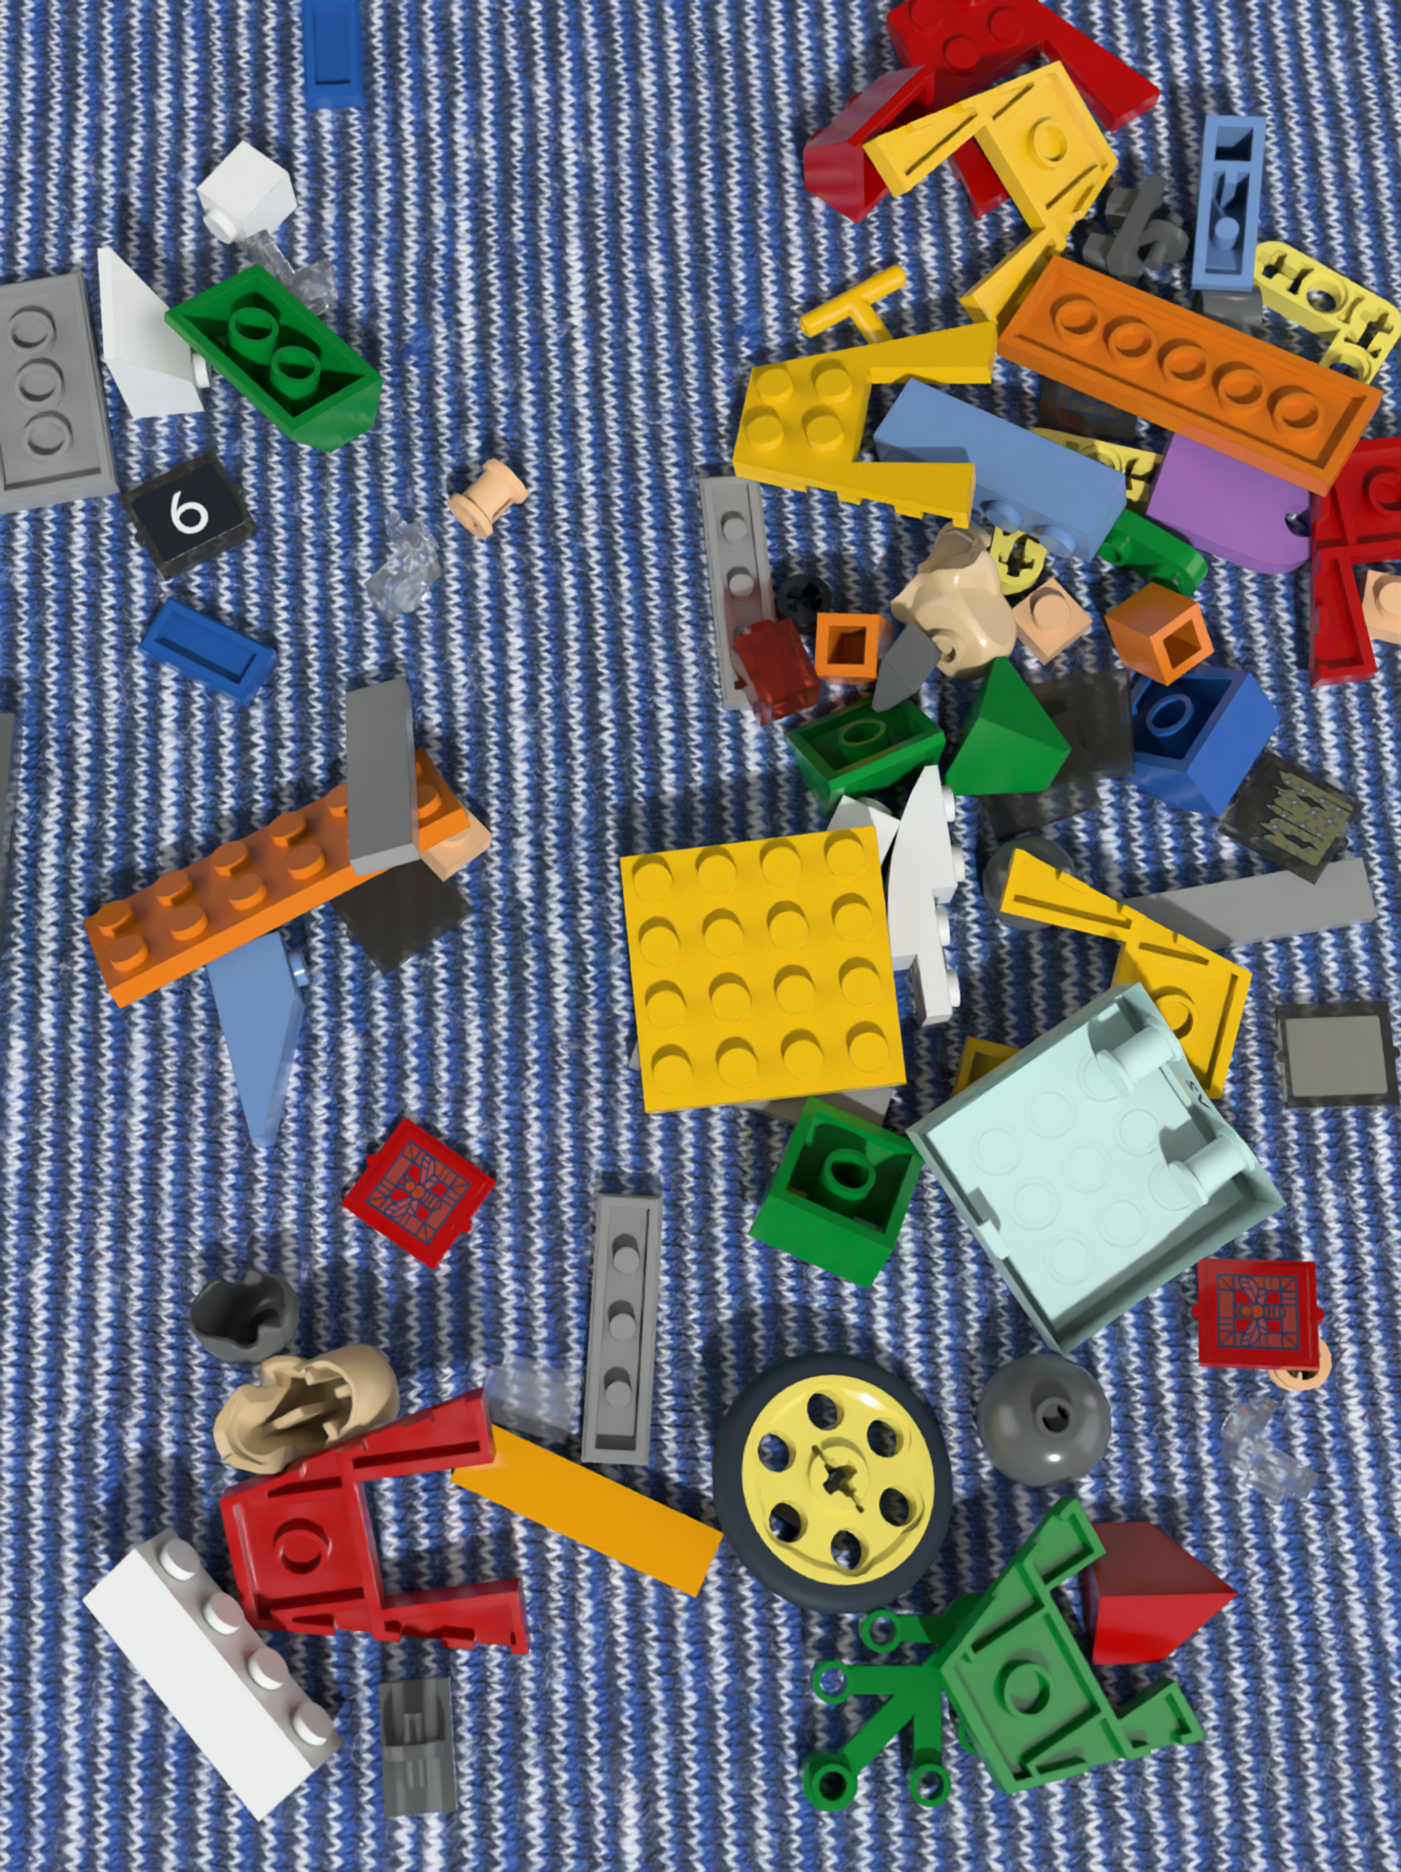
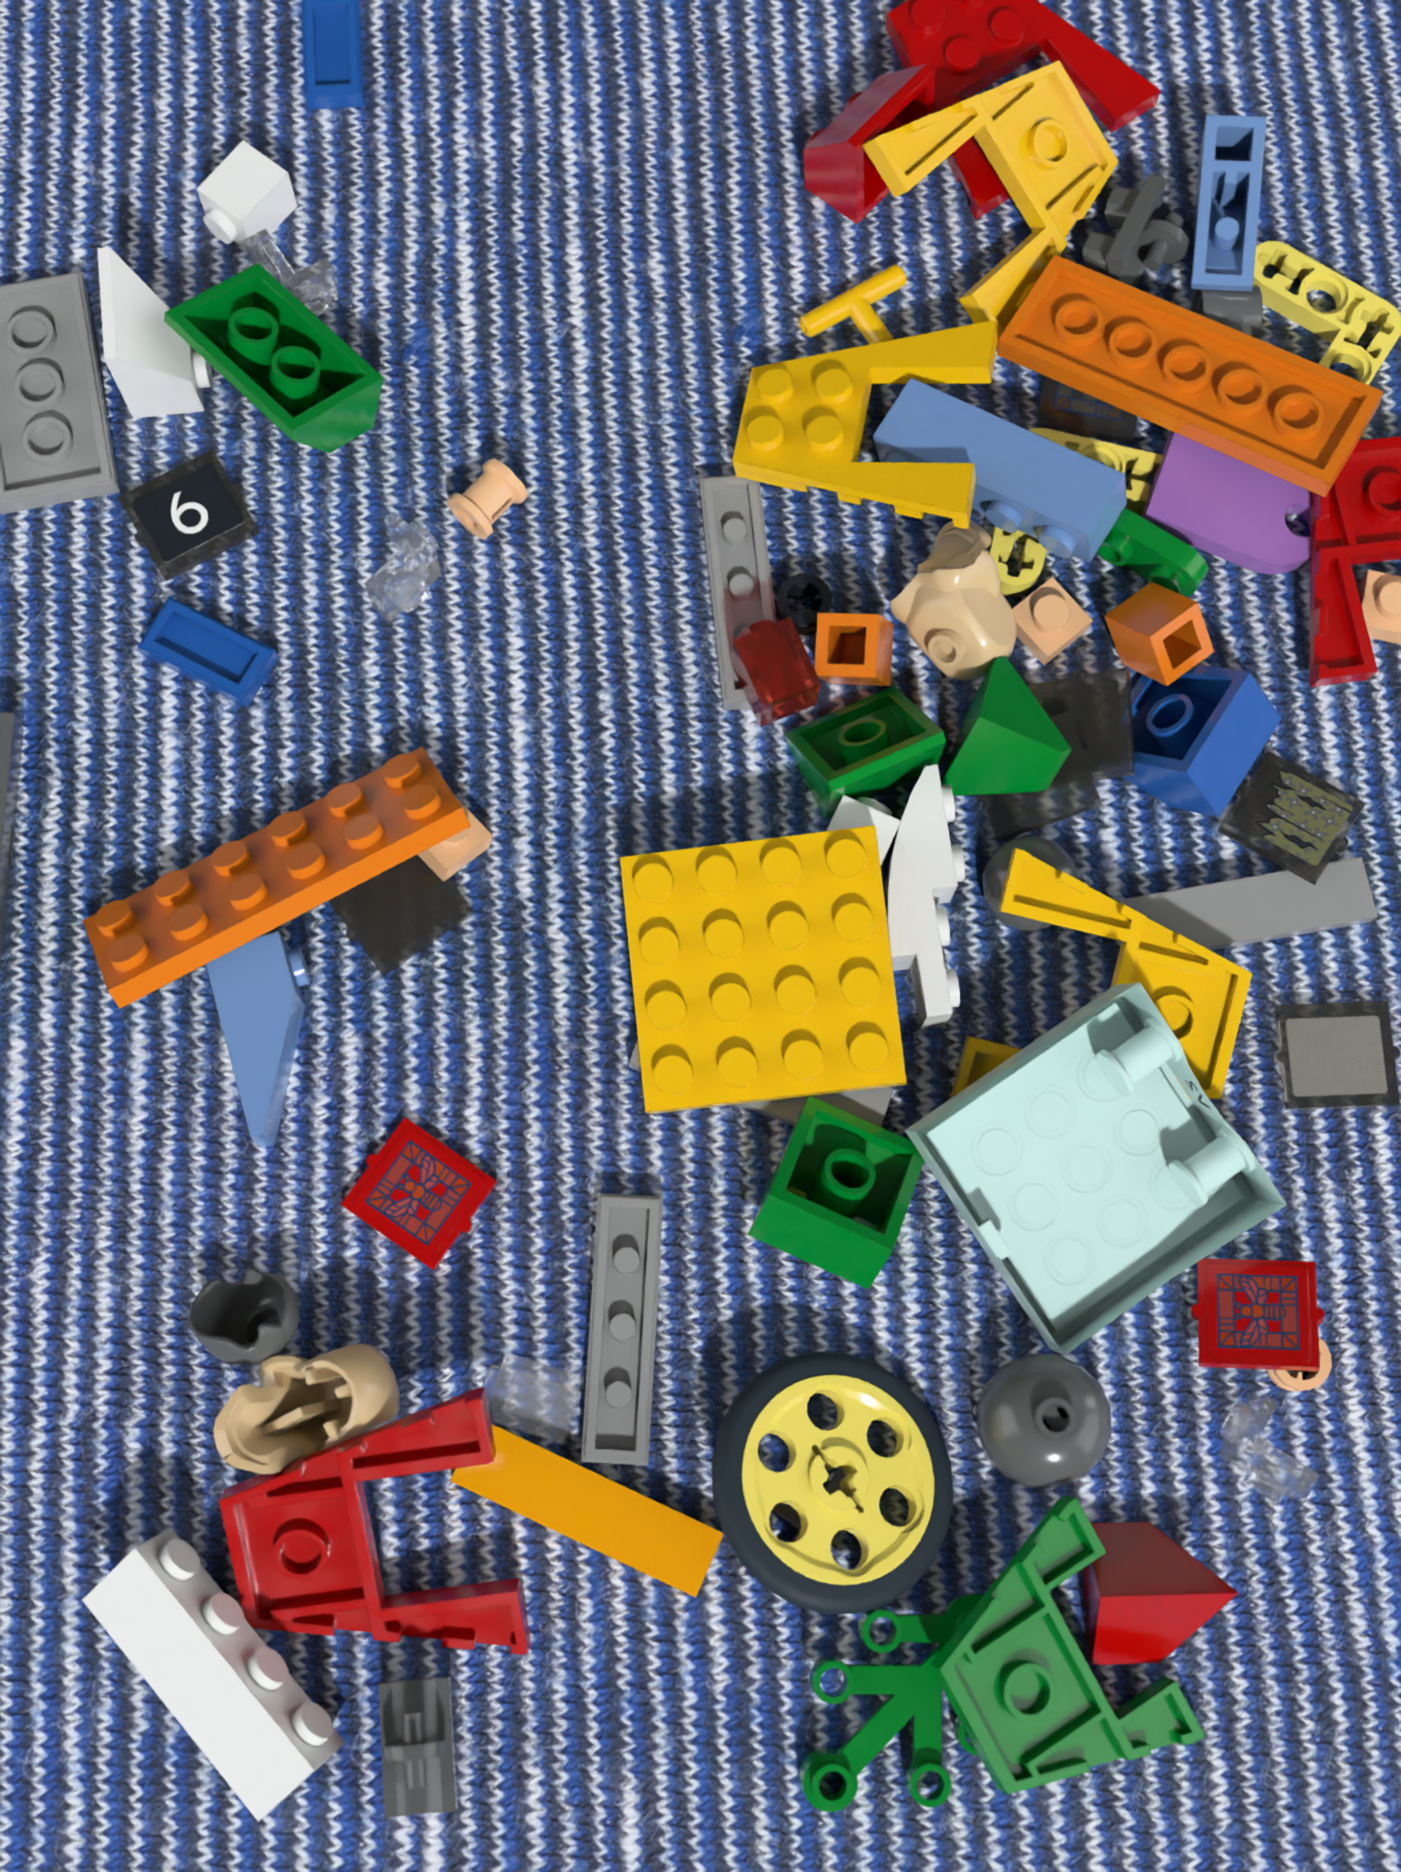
light grey tile [345,676,421,877] -> none
dark grey slope [872,622,943,713] -> none

